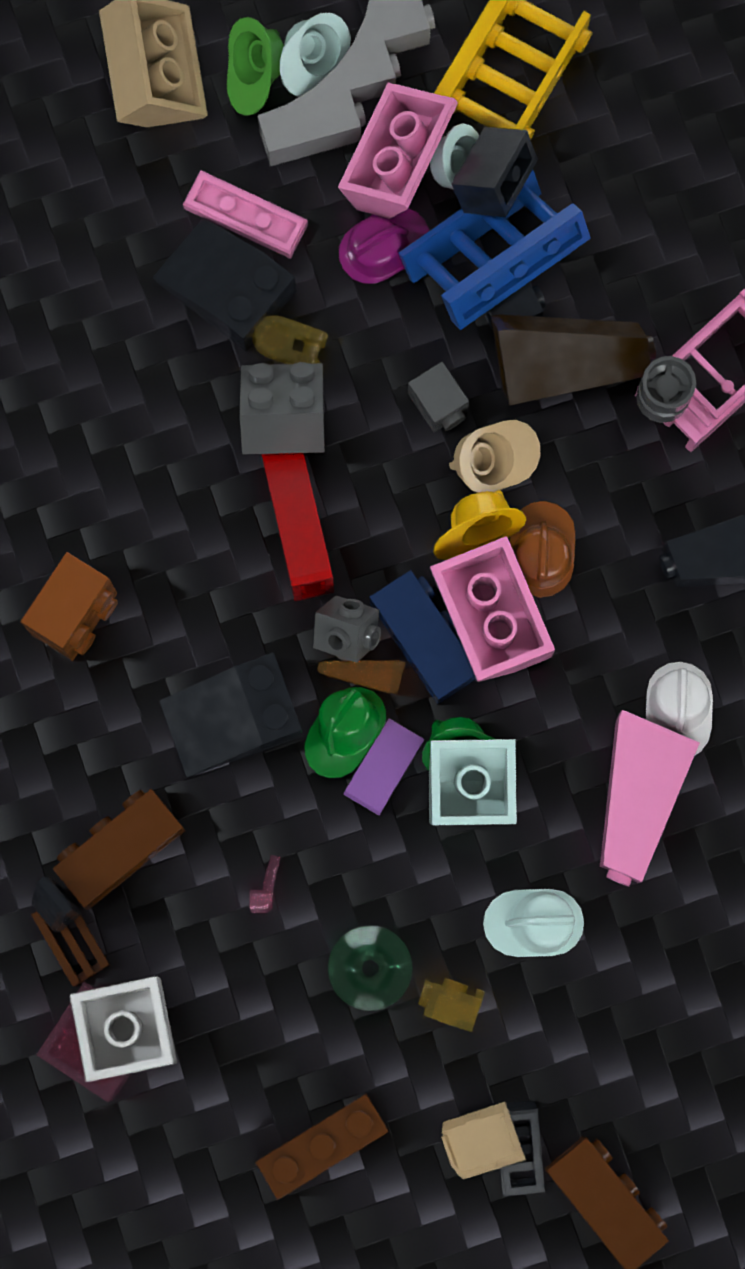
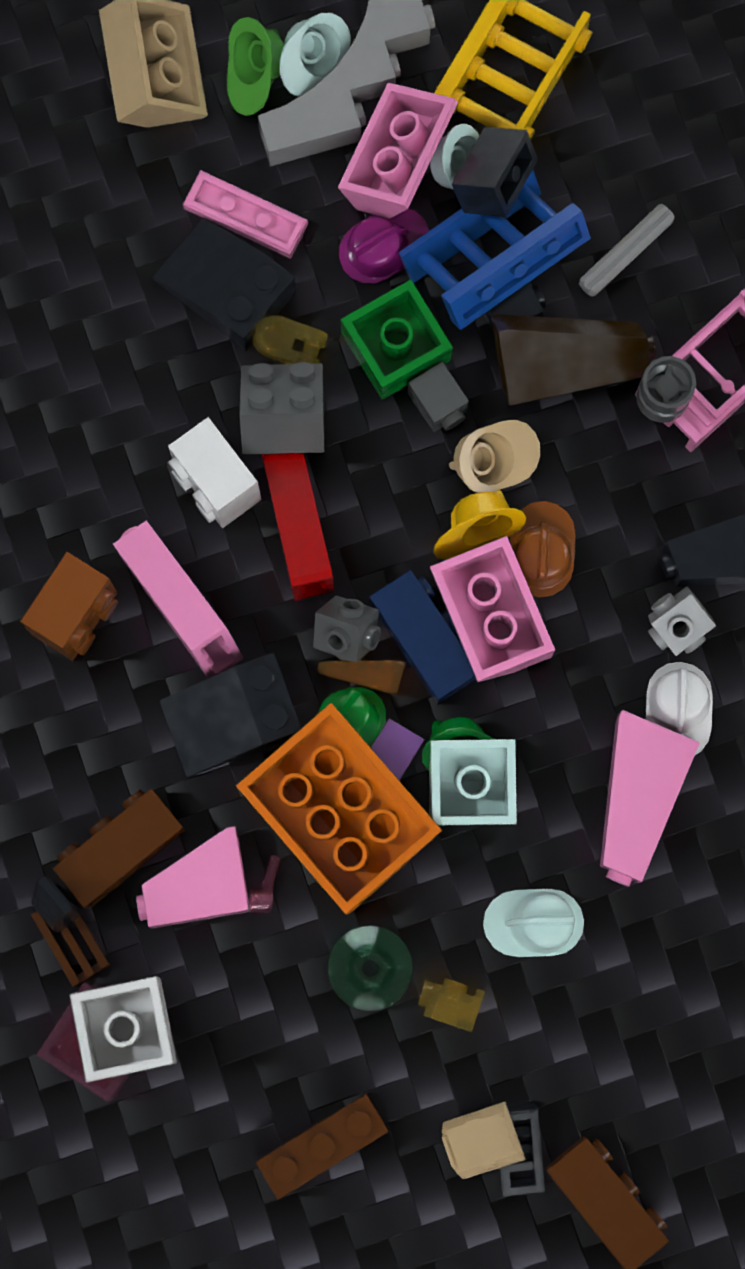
none -> bright pink slope [113,520,244,678]
none -> bright pink slope [136,826,251,929]
none -> white brick [168,417,261,528]
none -> orange slope [236,703,442,914]
none -> green brick [341,280,453,400]
none -> light grey axle [579,204,675,297]
none -> light grey brick [648,586,716,656]

